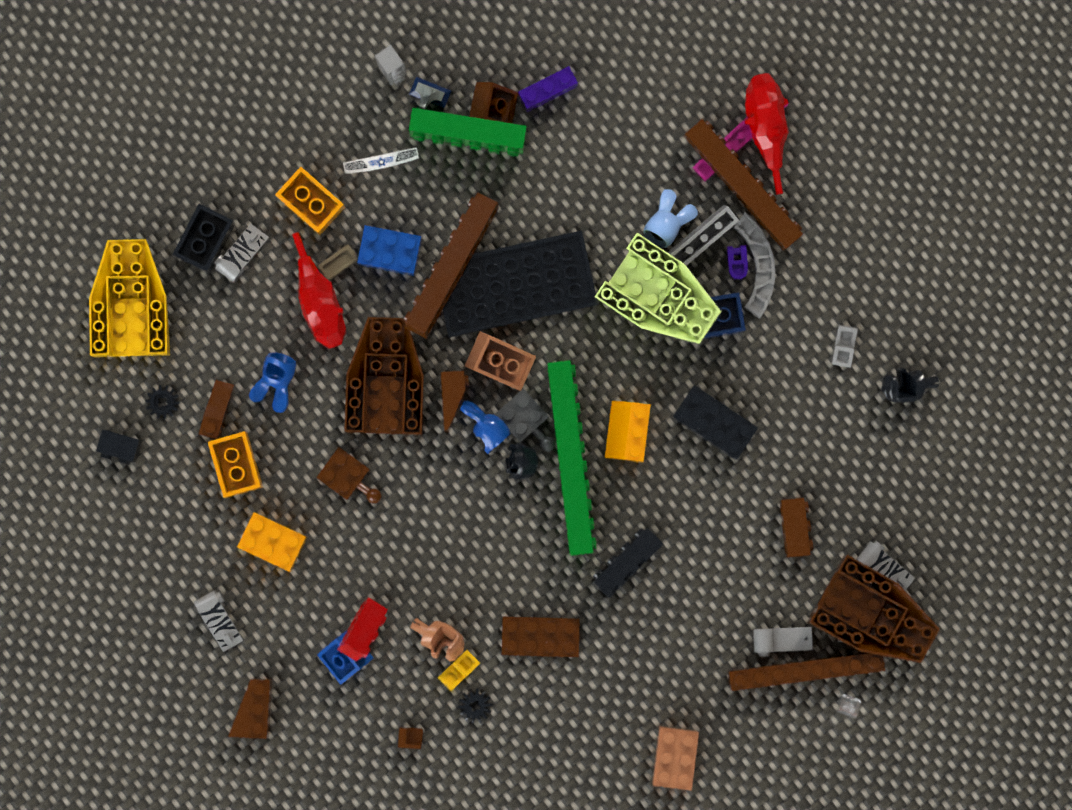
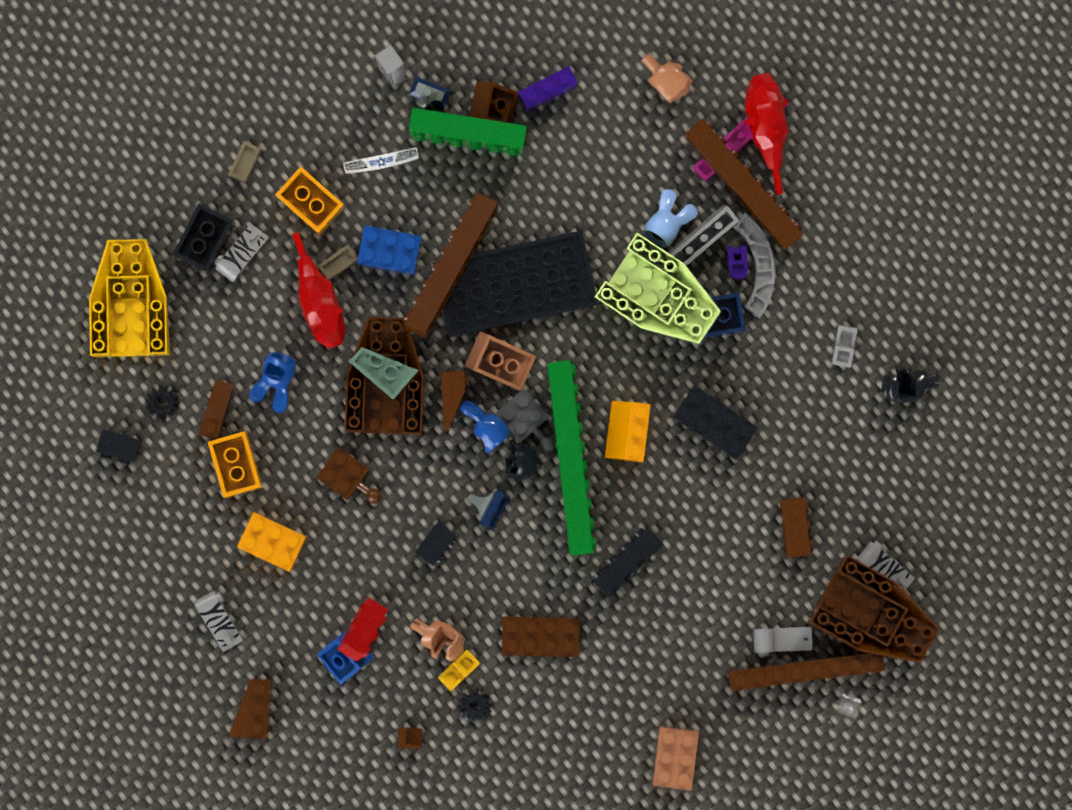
none -> dark tan tile [228,141,262,184]
none -> sand green wing [349,347,418,400]
none -> black brick [415,521,457,566]
none -> dark blue piece [467,490,510,531]
none -> nougat piece [641,53,693,103]

